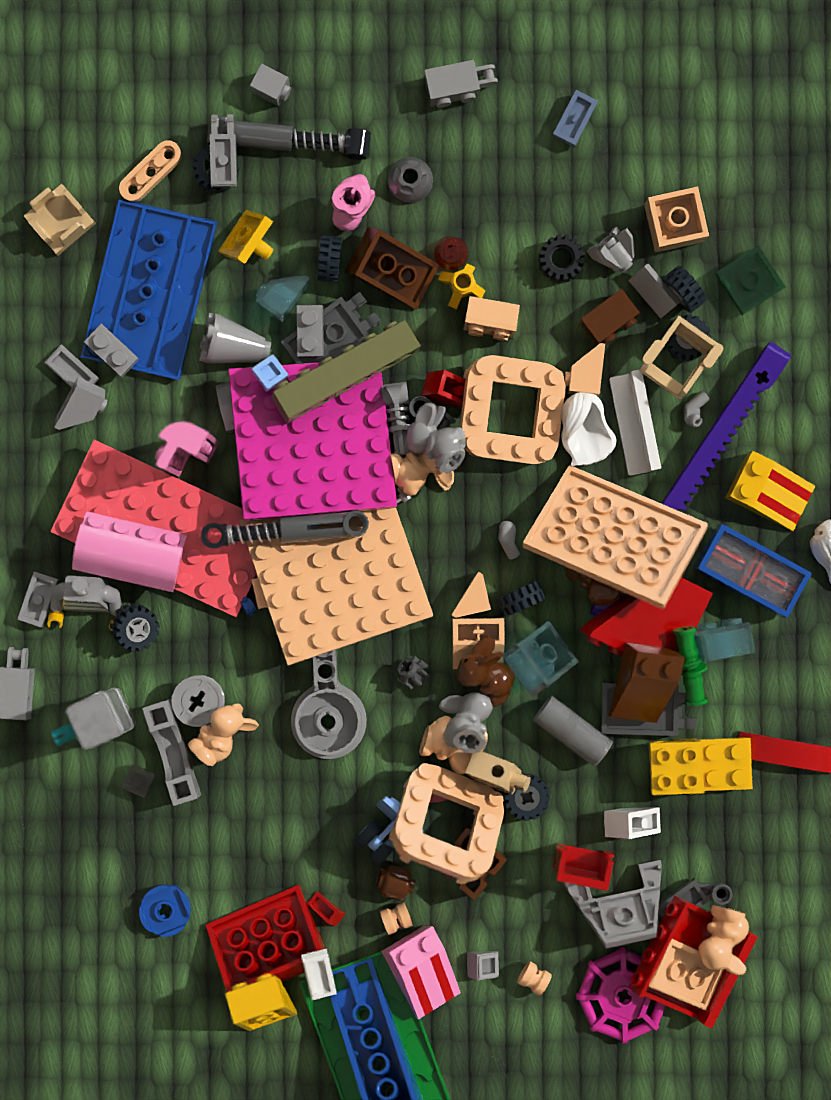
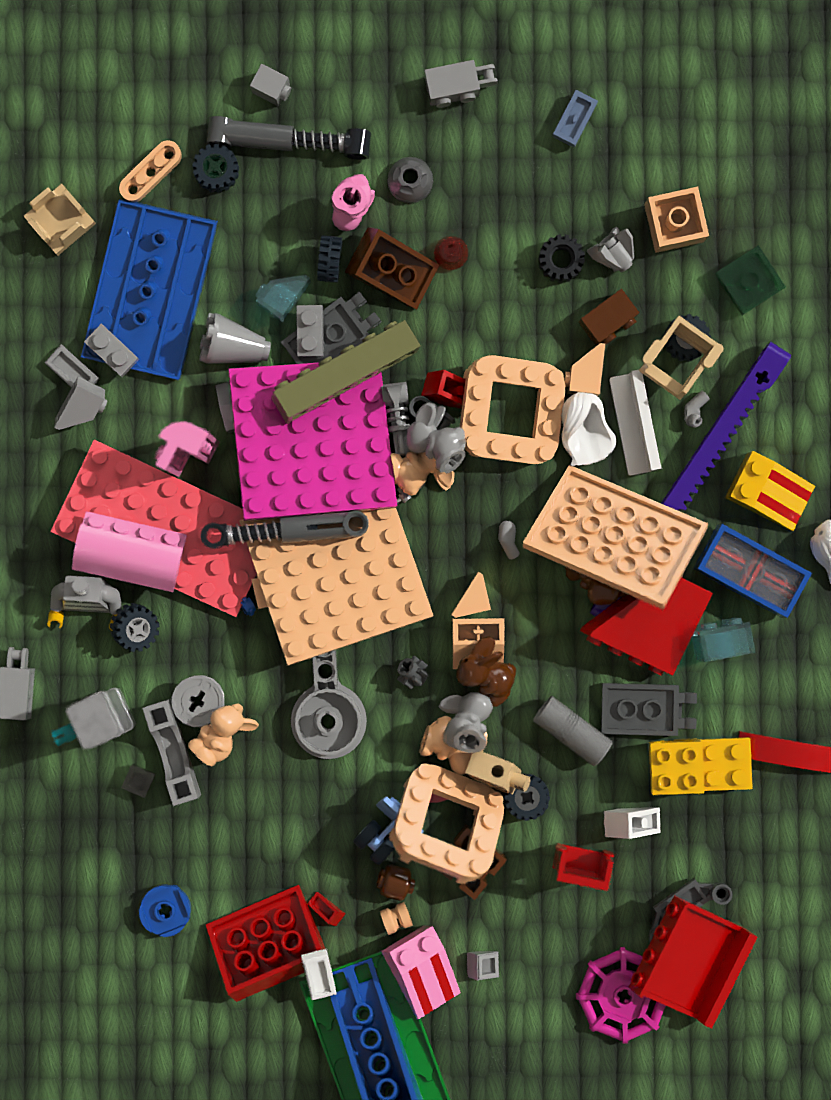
light grey plate [18,571,60,628] -> none
light grey hinge [210,114,237,187] -> none
yellow tile [218,210,273,264] -> none
yellow slope [226,974,298,1031] -> none
light blue tile [251,354,288,391] -> none
yellow rock [438,264,485,309] -> none
light nougat slope [464,296,520,341] -> none
black wheel [497,580,546,617] -> none
clear light blue brick [502,621,578,697] -> none
light nougat wheel [517,961,552,996] -> none
light grey wing [564,860,662,948] -> none
reddish brown slope [609,642,685,723] -> none
light grey tile [629,264,680,319] -> none
light nougat tile [649,939,724,1010] -> none
black wheel [662,265,707,313] -> none
green piece [673,626,708,707] -> none
light nougat animal [699,905,749,975] -> none

